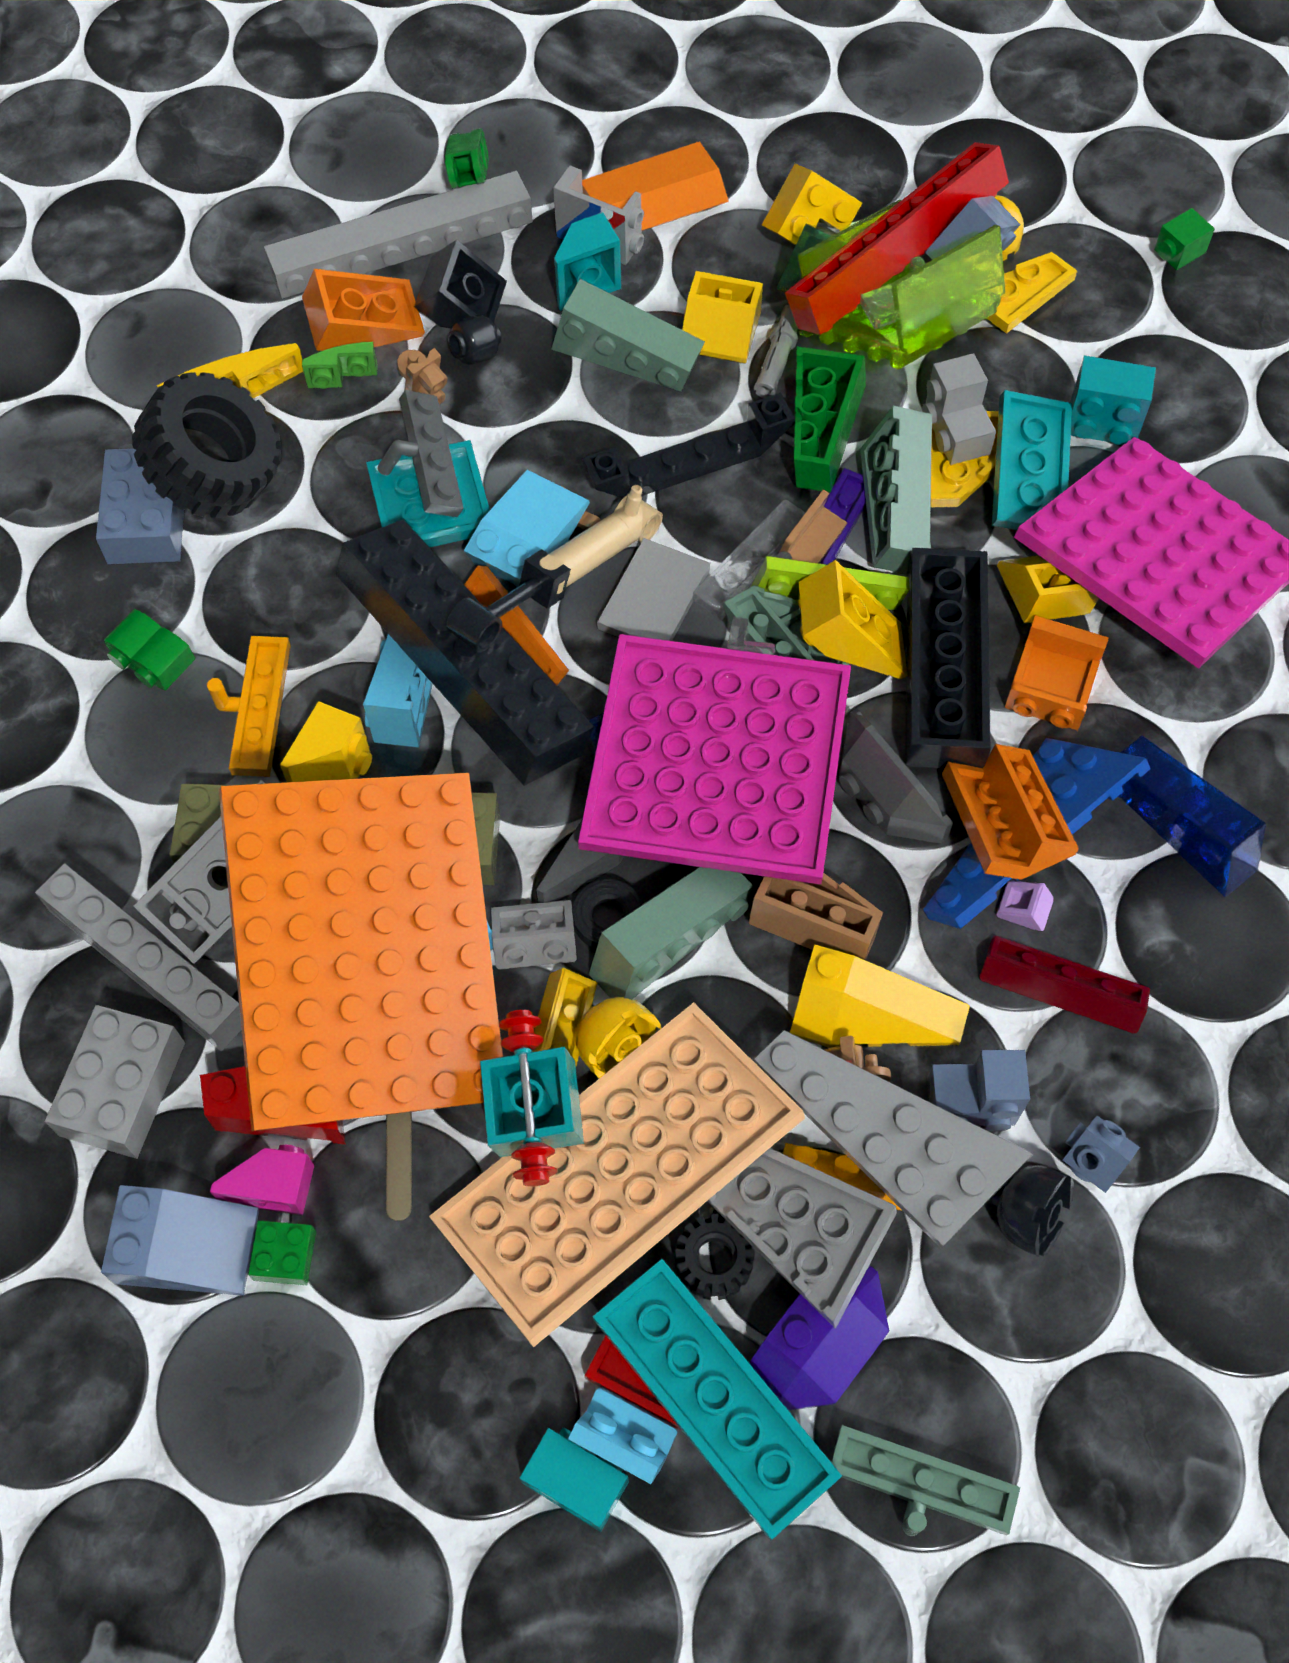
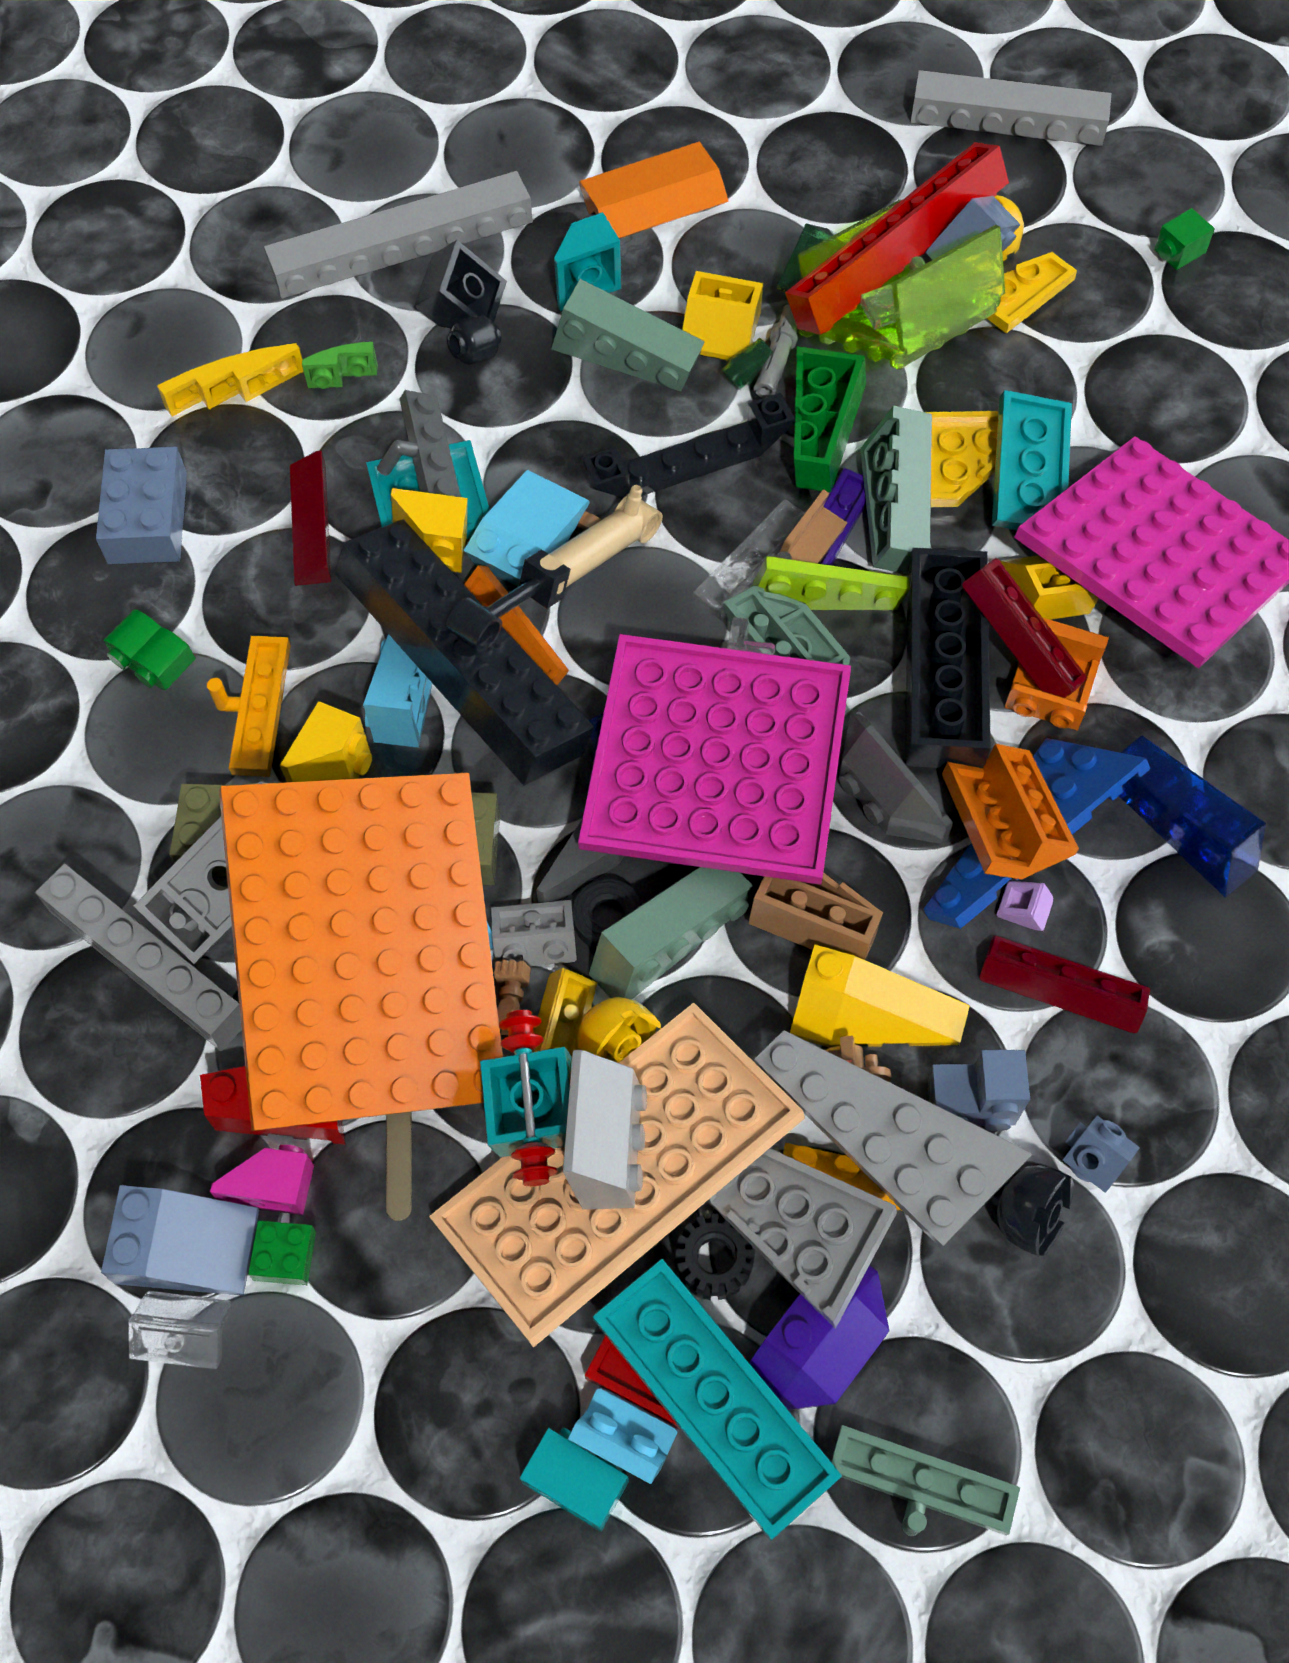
light grey brick [45,1005,185,1159] -> none
black tyre [132,372,281,518] -> none
orange slope [302,269,425,351] -> none
medium nougat hips [397,348,448,405] -> none
green piece [445,128,489,189] -> none
light grey panel [553,166,644,265] -> none
light grey tile [597,538,710,641] -> none
yellow brick [762,164,862,249] -> none
yellow slope [798,560,908,679] -> none
light grey brick [922,353,996,465] -> none
teal brick [1070,355,1156,445] -> none
none -> clear panel [129,1291,232,1369]
none -> dark red slope [289,450,332,586]
none -> yellow slope [391,488,468,573]
none -> medium nougat piece [494,960,531,1035]
none -> slope [563,1050,647,1209]
none -> clear green cone [721,338,773,390]
none -> light grey brick [911,70,1112,146]
none -> dark red slope [962,558,1087,698]

